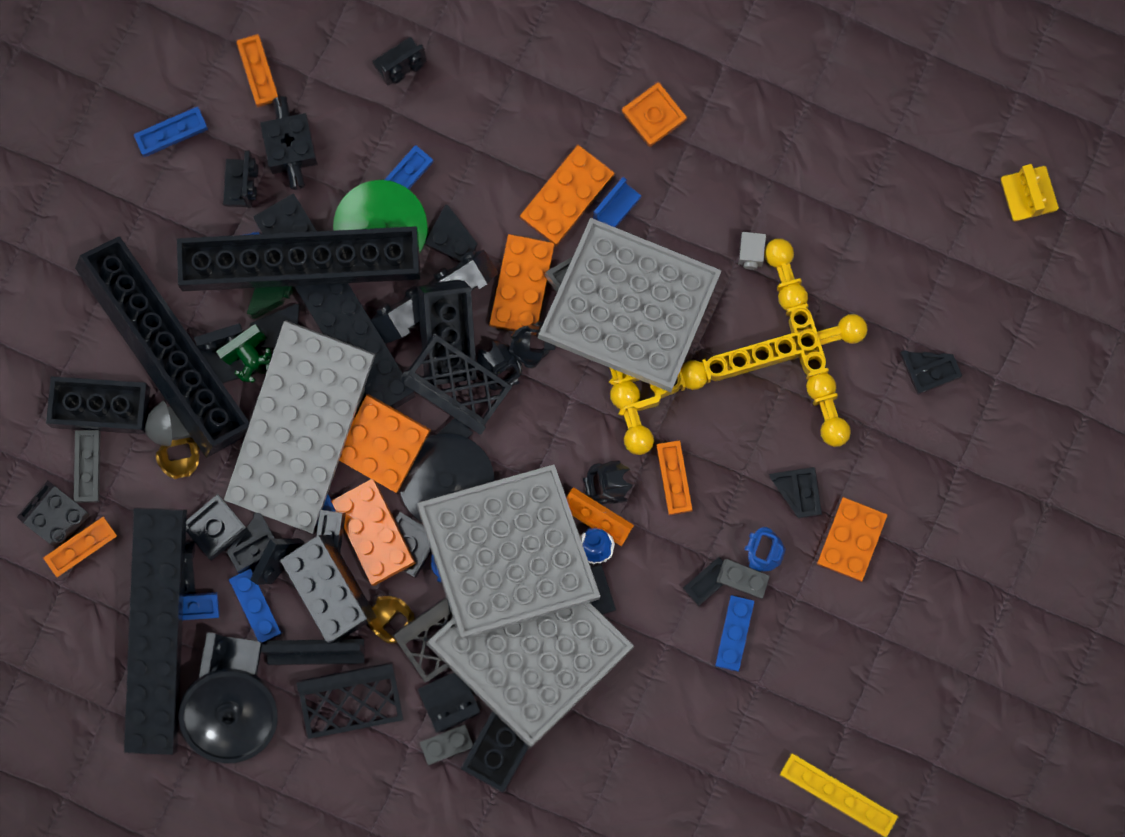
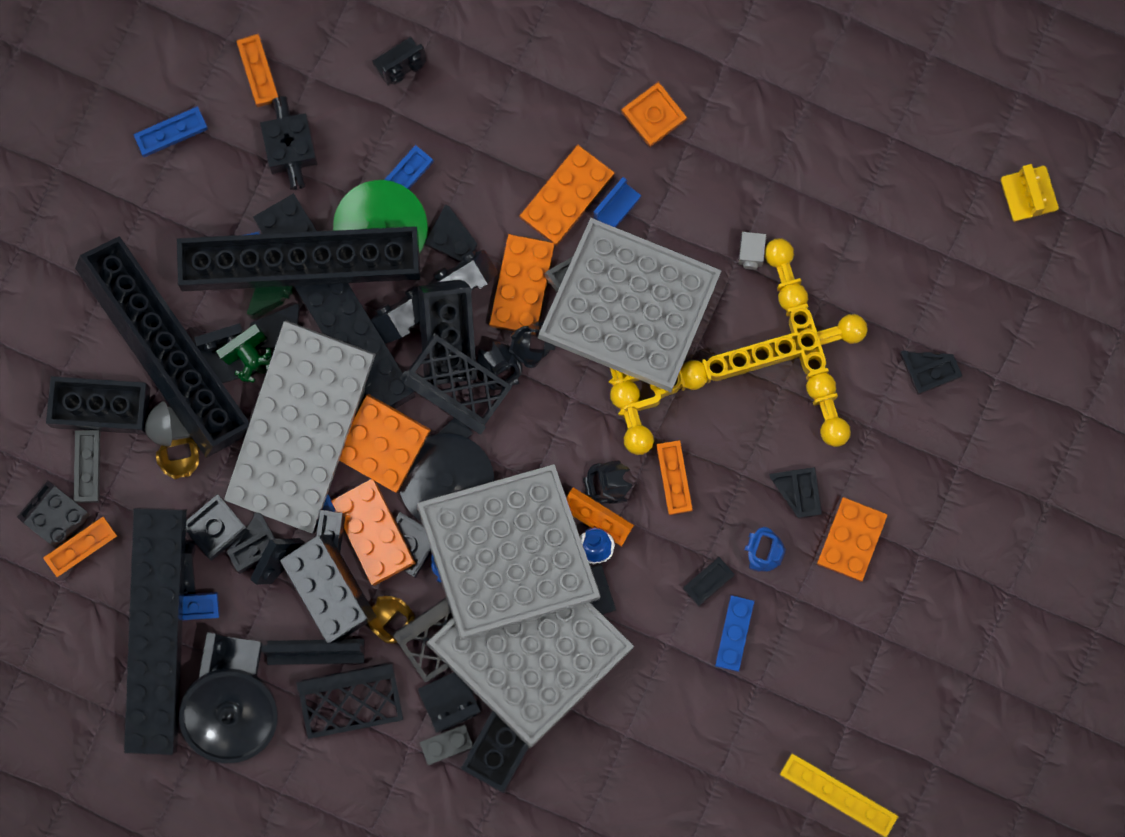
black bracket [223,150,259,208] -> none
blue plate [229,569,282,643] -> none
dark grey plate [717,559,770,599] -> none

